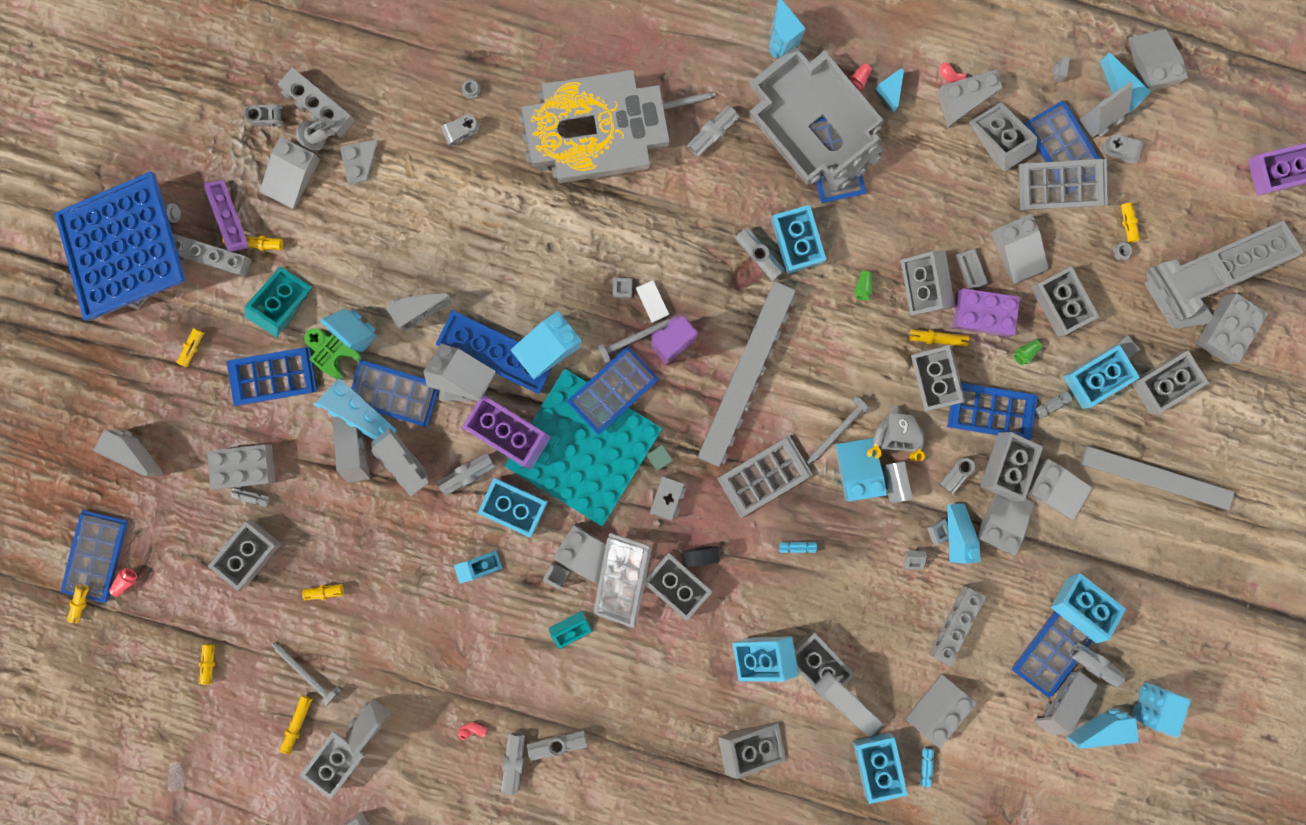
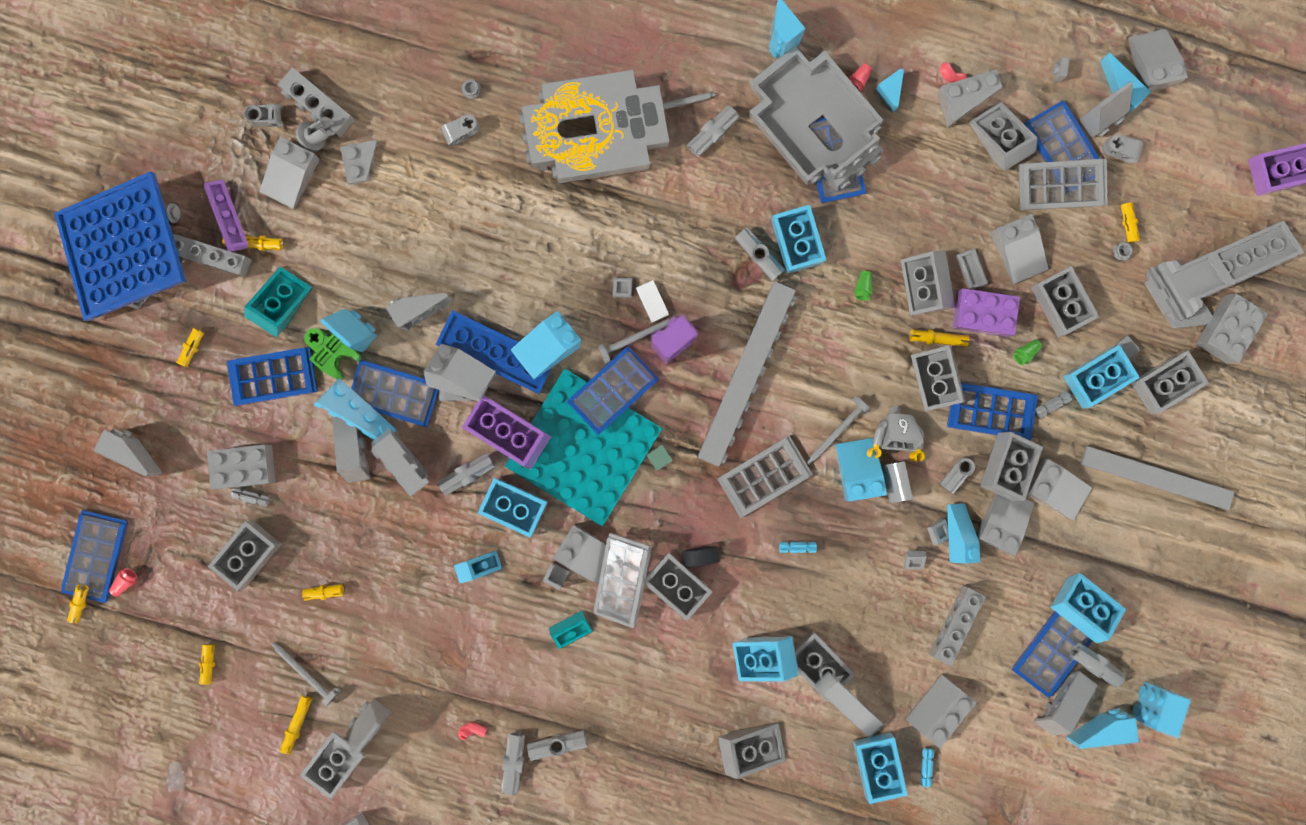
light grey brick [650,476,686,520] -> none

